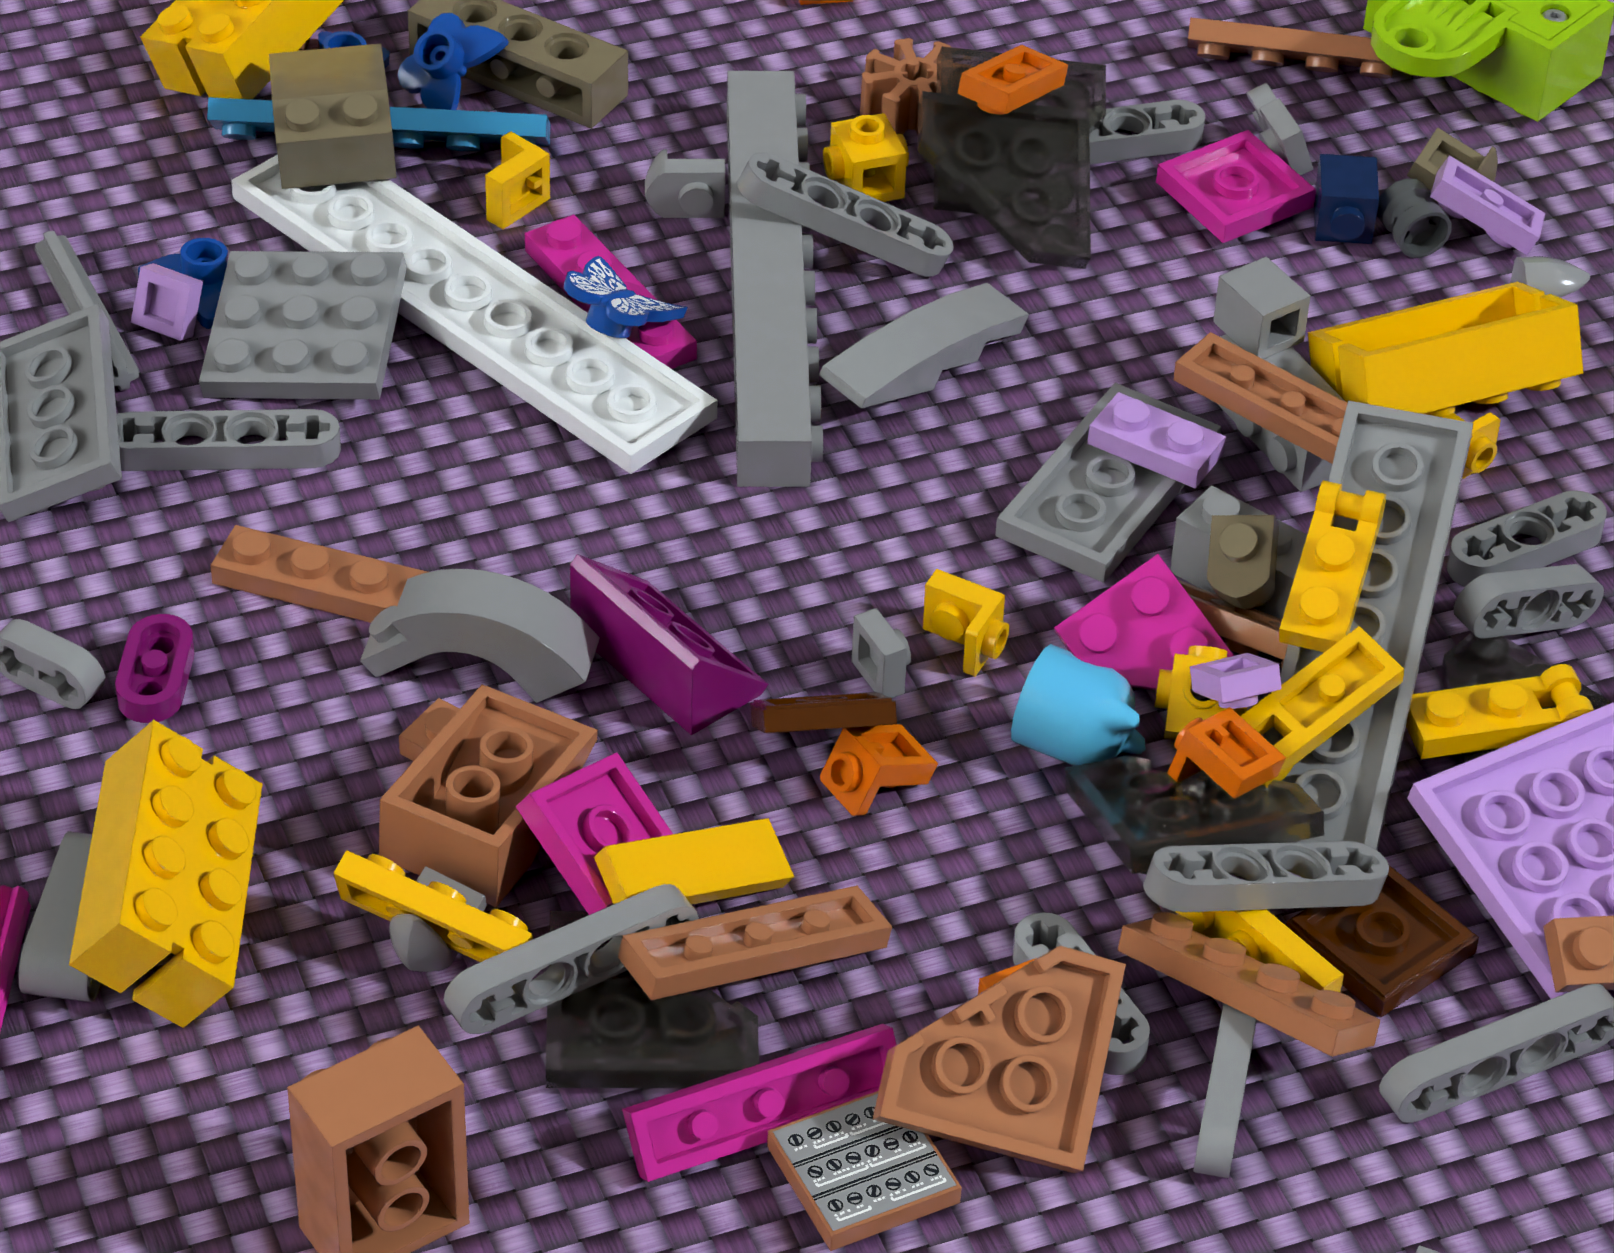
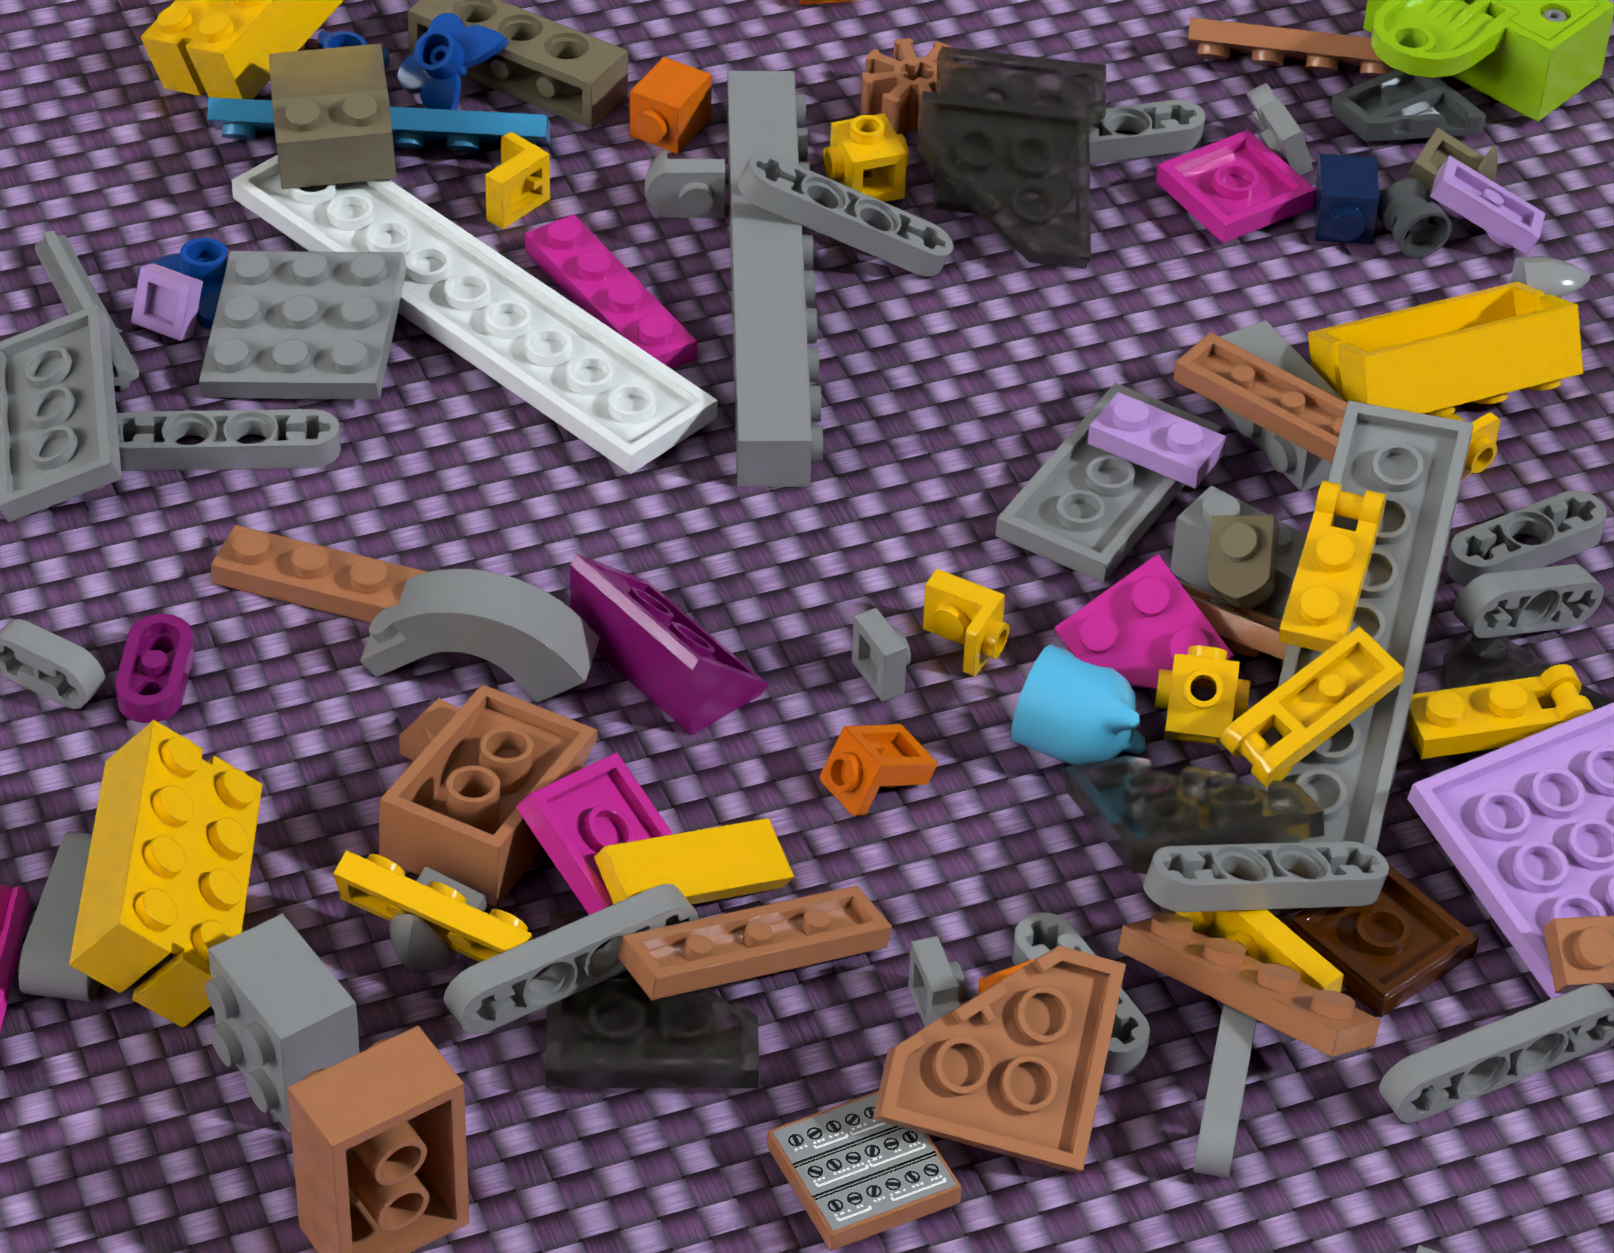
blue animal [564,256,688,338] -> none
dark pink plate [622,1024,897,1182] -> none
reddish brown tile [750,692,897,733] -> none
light grey slope [819,283,1029,409] -> none
orange plate [957,45,1068,115] -> none
orange bracket [1167,707,1286,799] -> none
lavender plate [1190,653,1282,709] -> none
light grey brick [1213,256,1311,359] -> none
none -> light grey brick [205,913,360,1133]
none -> orange brick [630,57,712,154]
none -> light grey plate [908,936,966,1027]
none -> dark grey wing [1330,69,1486,141]

